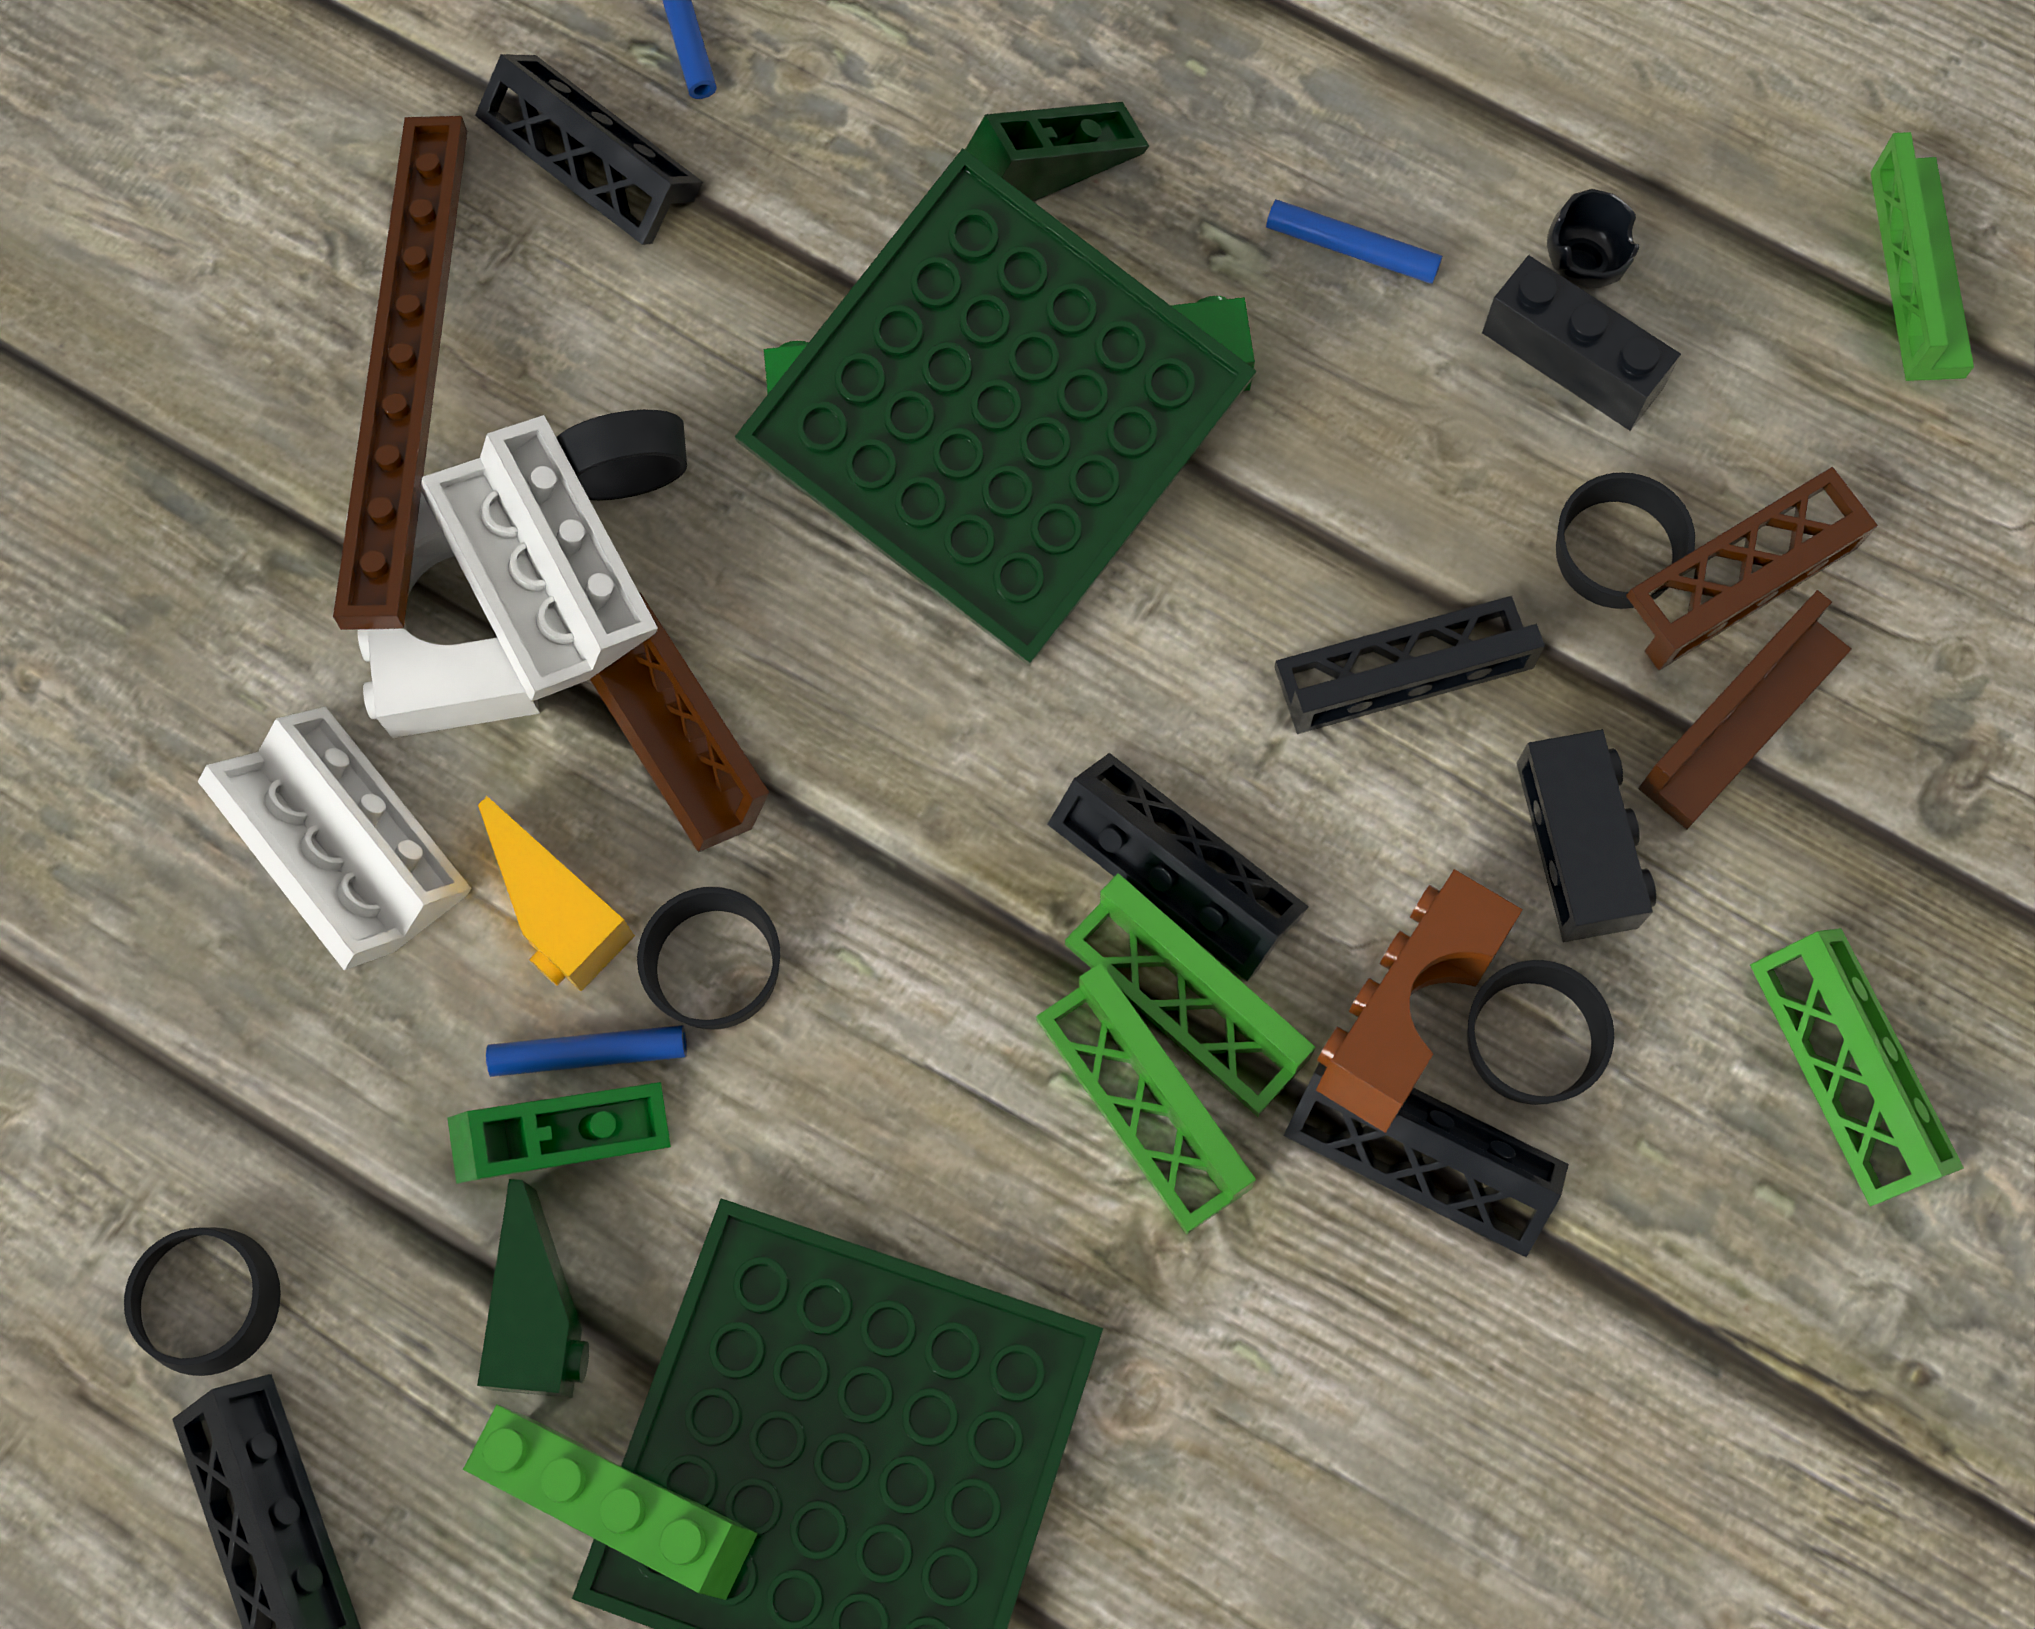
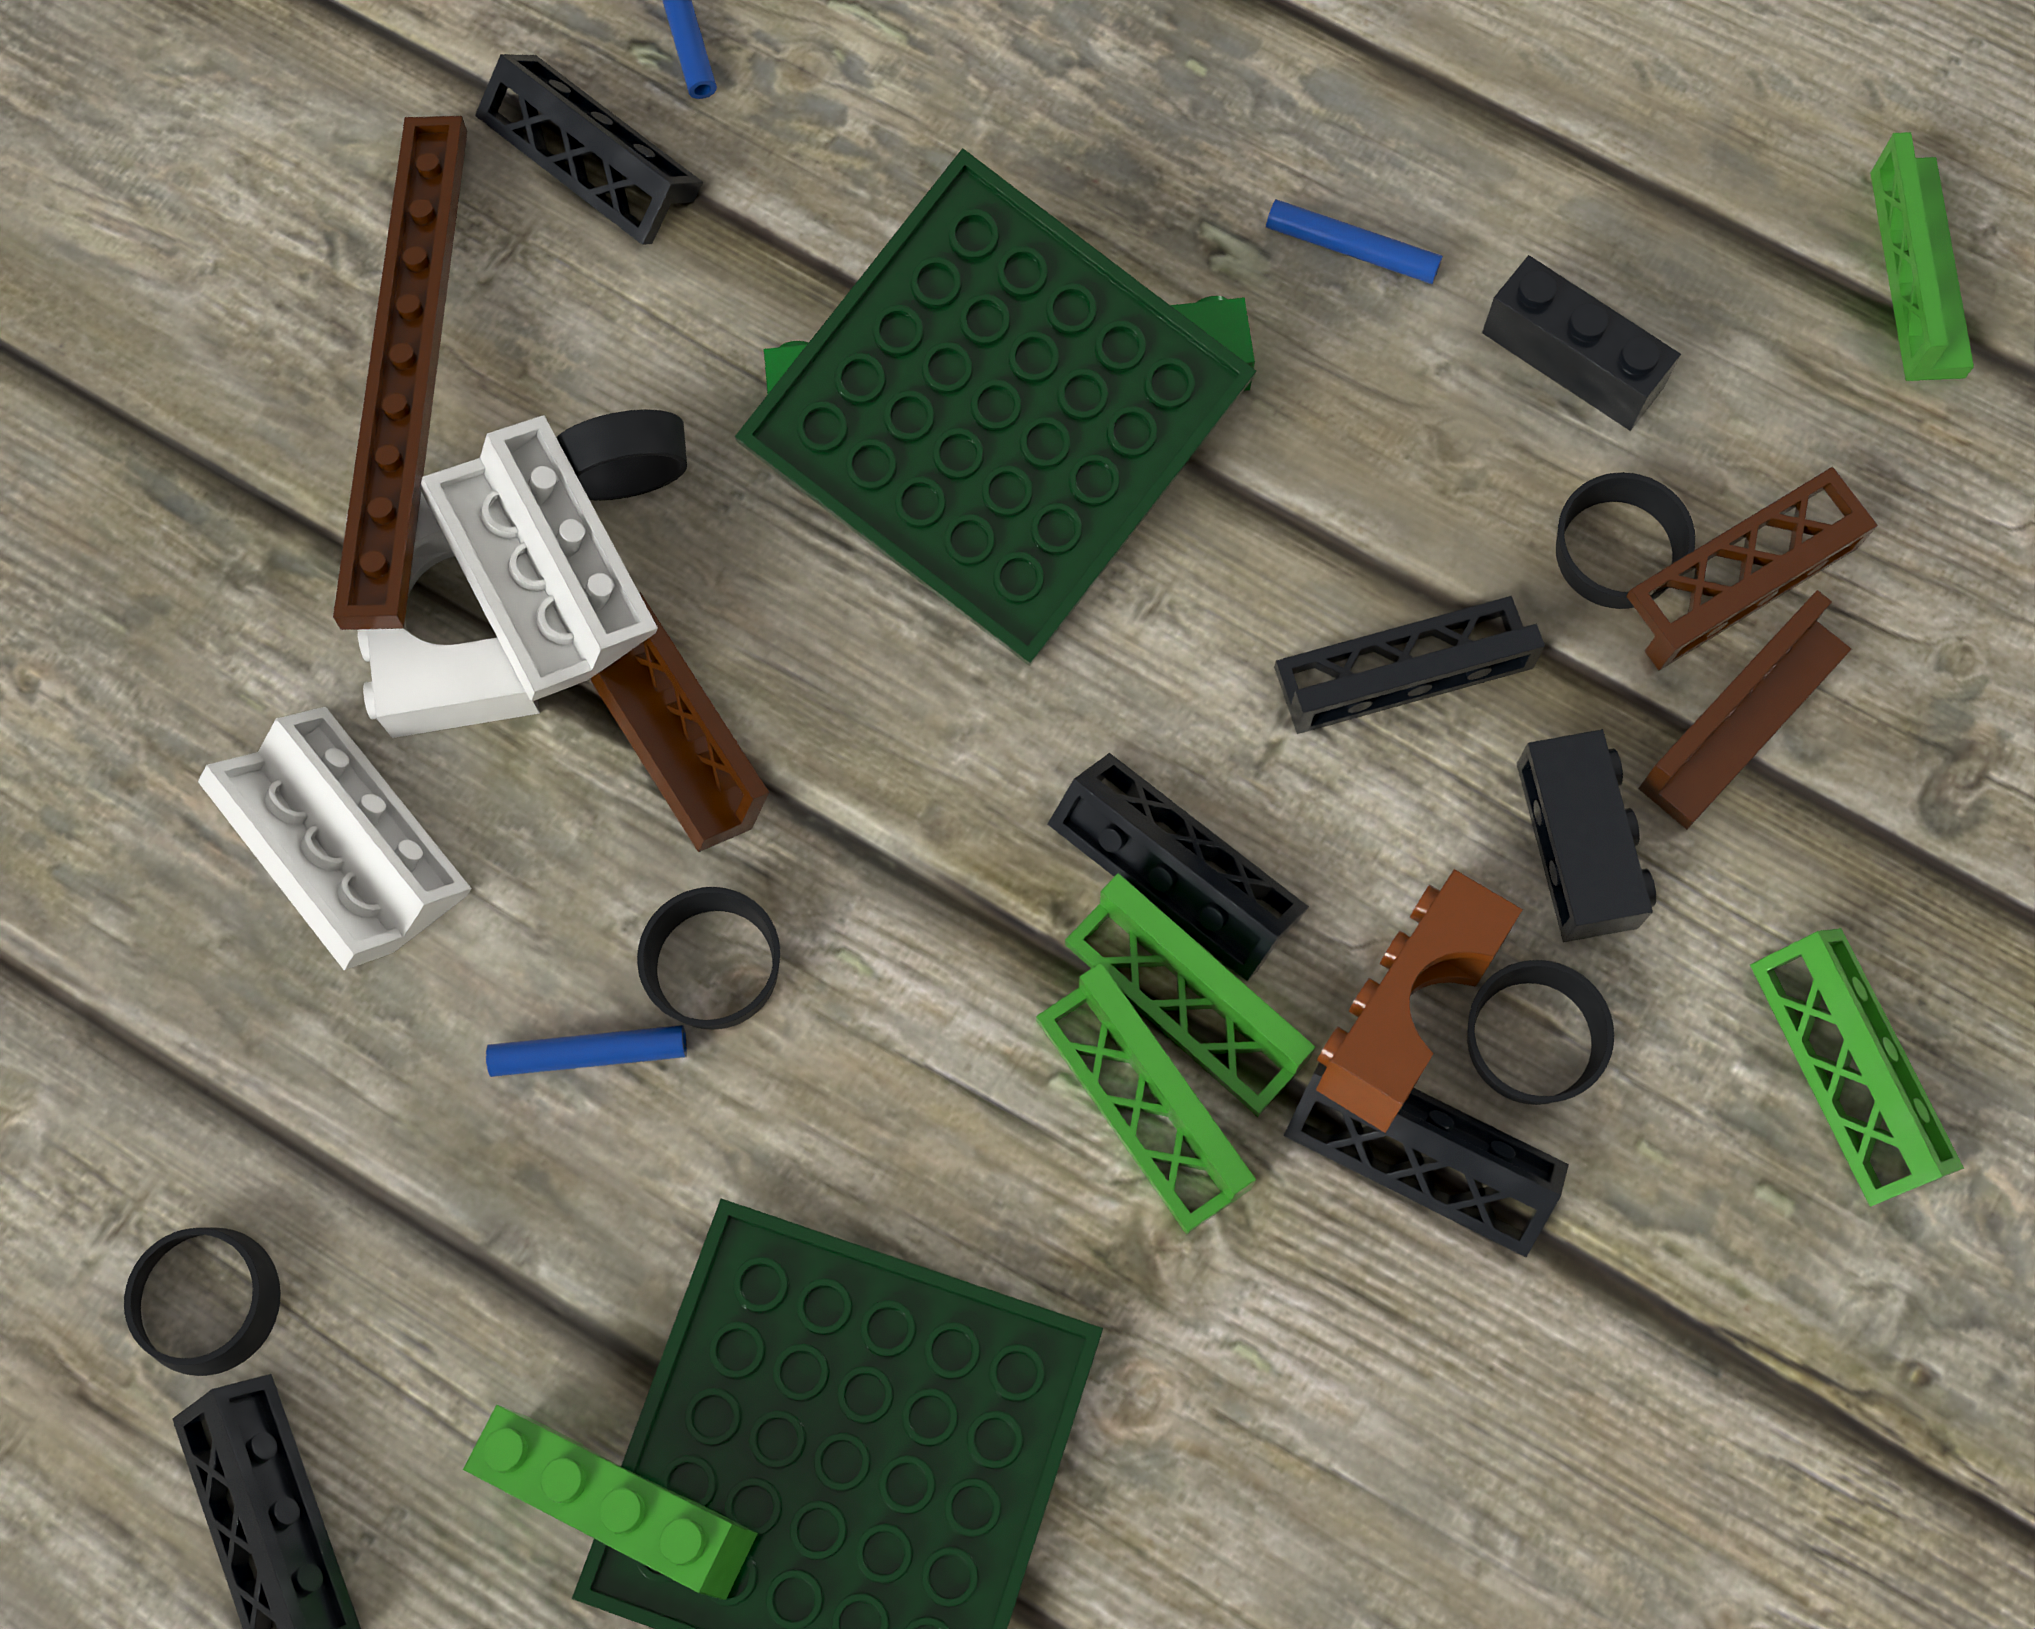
green slope [447,1082,671,1184] -> none
dark green slope [477,1179,589,1398] -> none
yellow slope [478,796,635,992] -> none
dark green slope [965,102,1149,201] -> none
black hair [1547,189,1640,289] -> none

